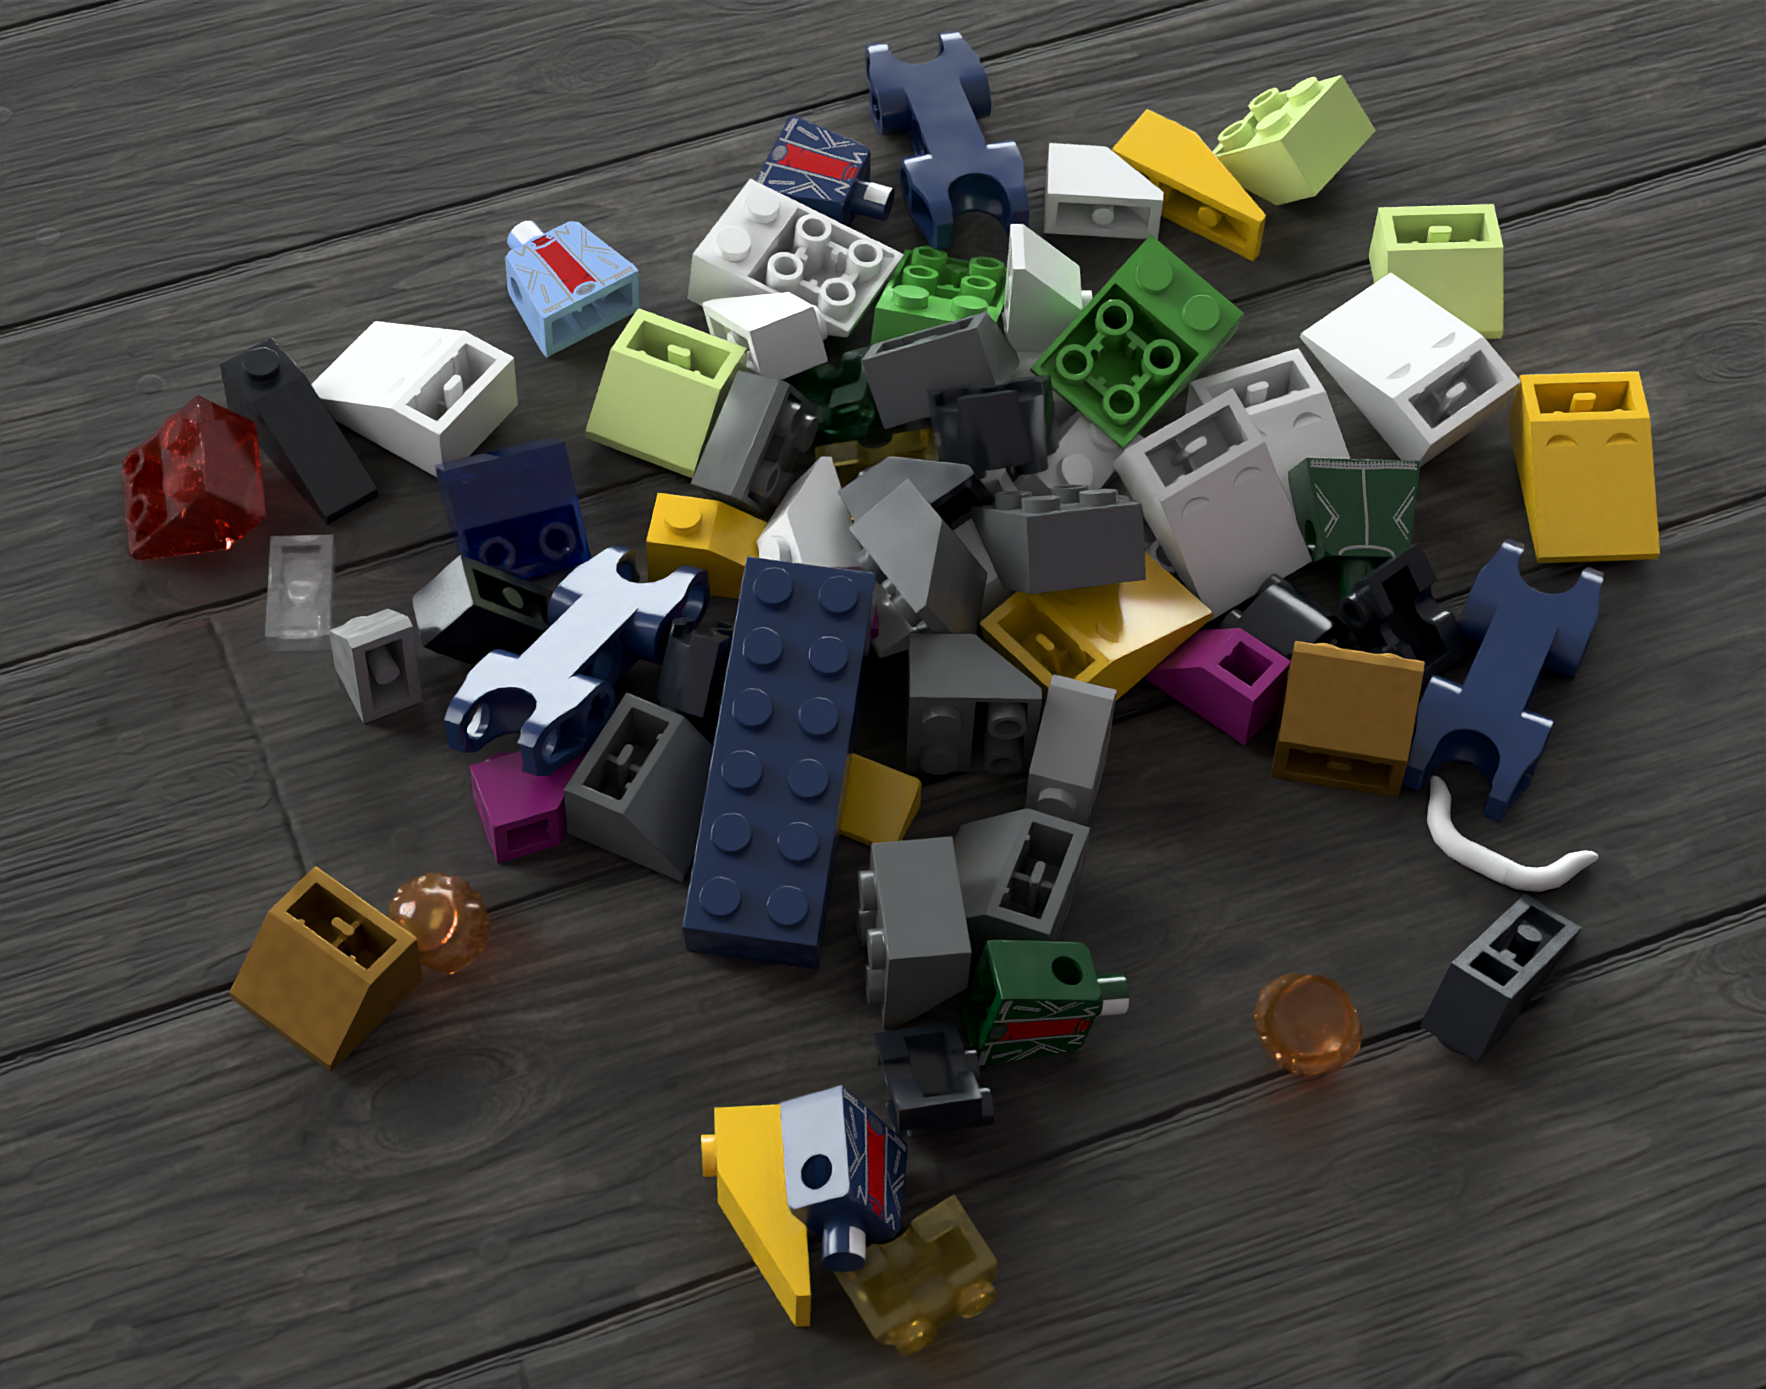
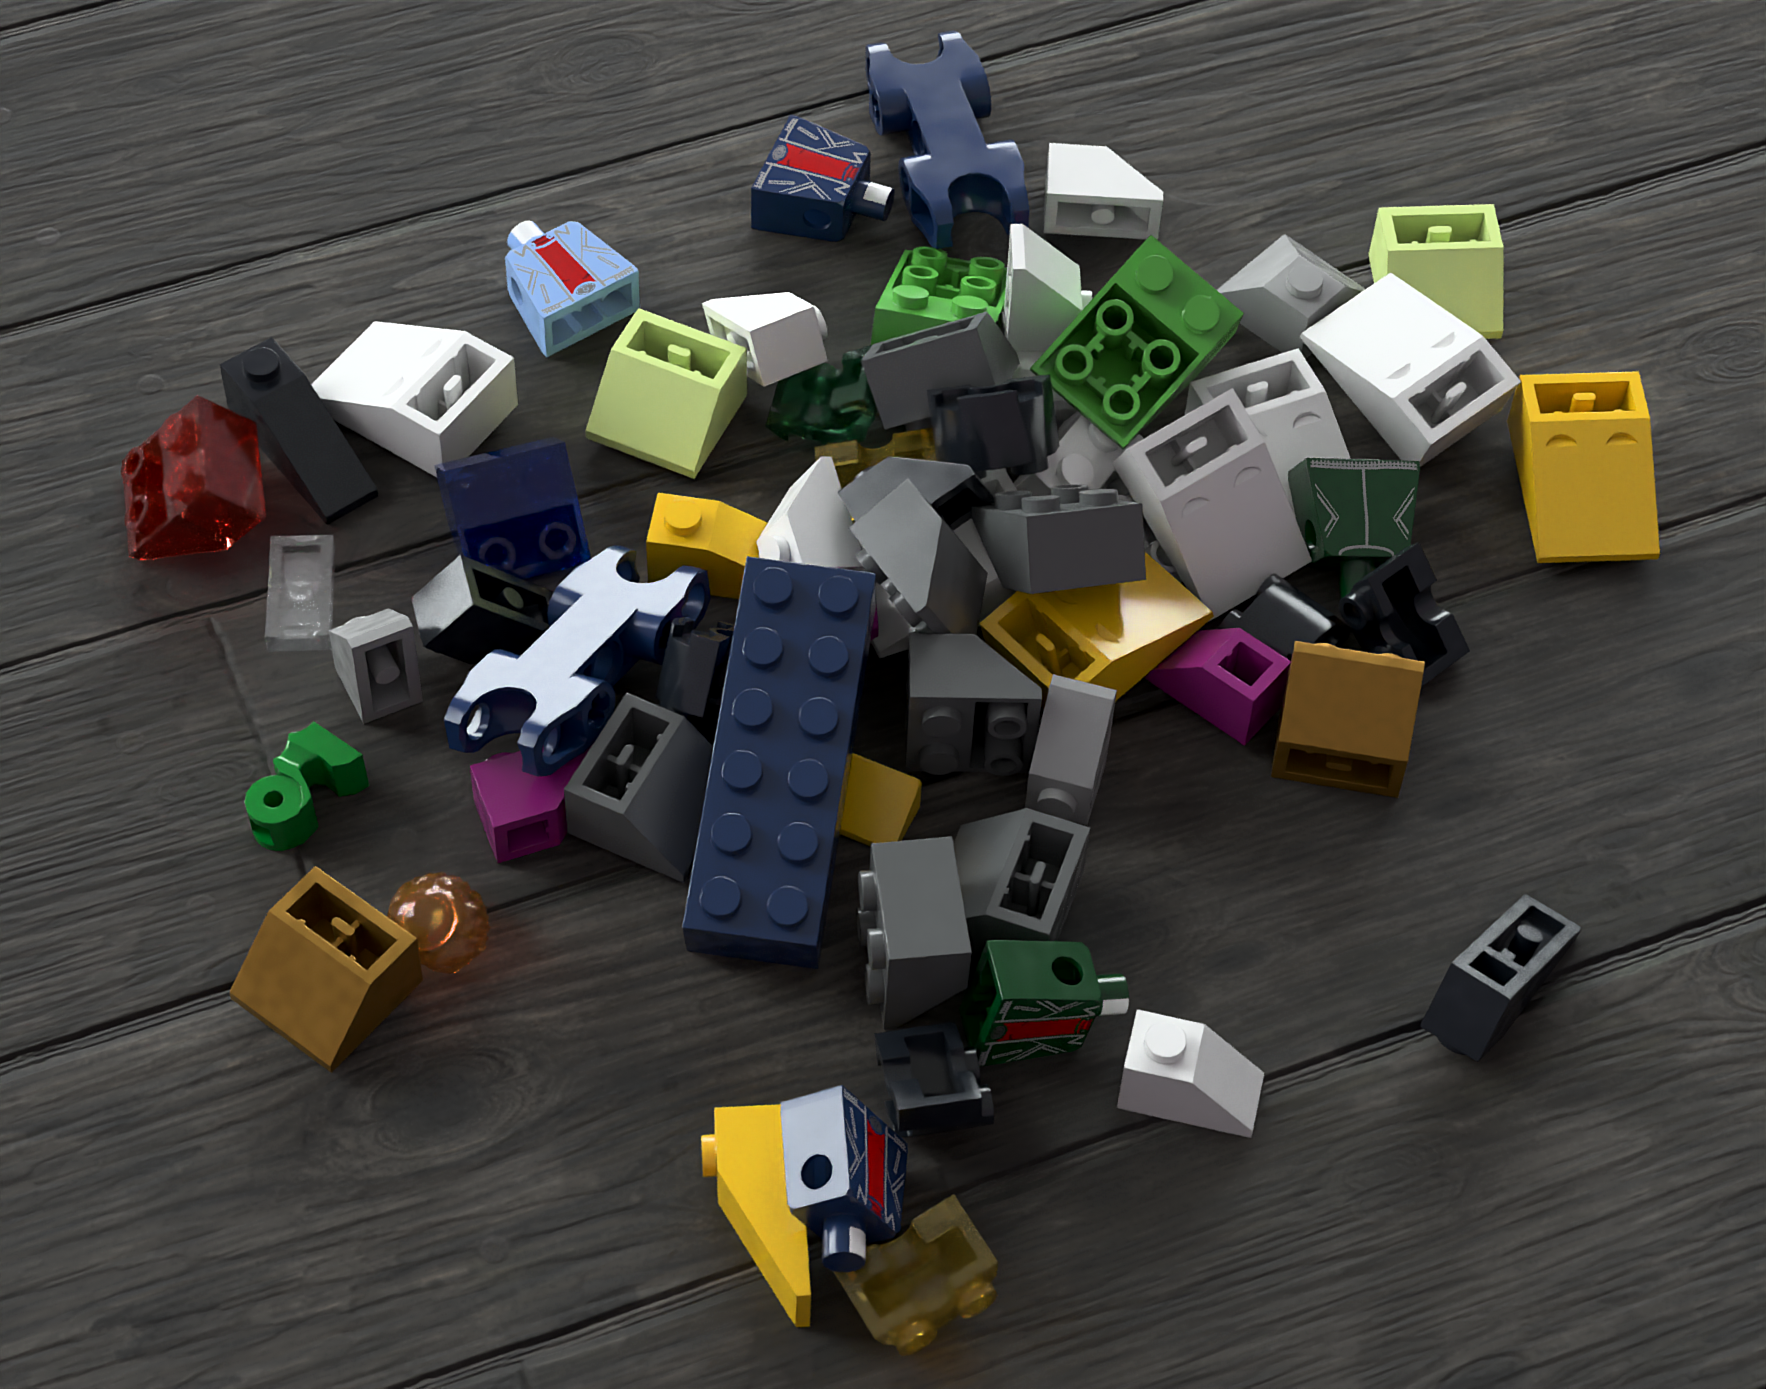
white slope [687,179,904,337] -> none
dark grey slope [691,370,819,520] -> none
yellow slope [1112,109,1266,262] -> none
yellowish green slope [1212,75,1376,206] -> none
clear orange hair [1254,973,1363,1076] -> none
dark blue piece [1402,538,1604,823] -> none
white animal [1427,776,1598,892] -> none
none -> green leg [244,721,370,851]
none -> white slope [1117,1009,1264,1138]
none -> light grey slope [1217,234,1366,359]

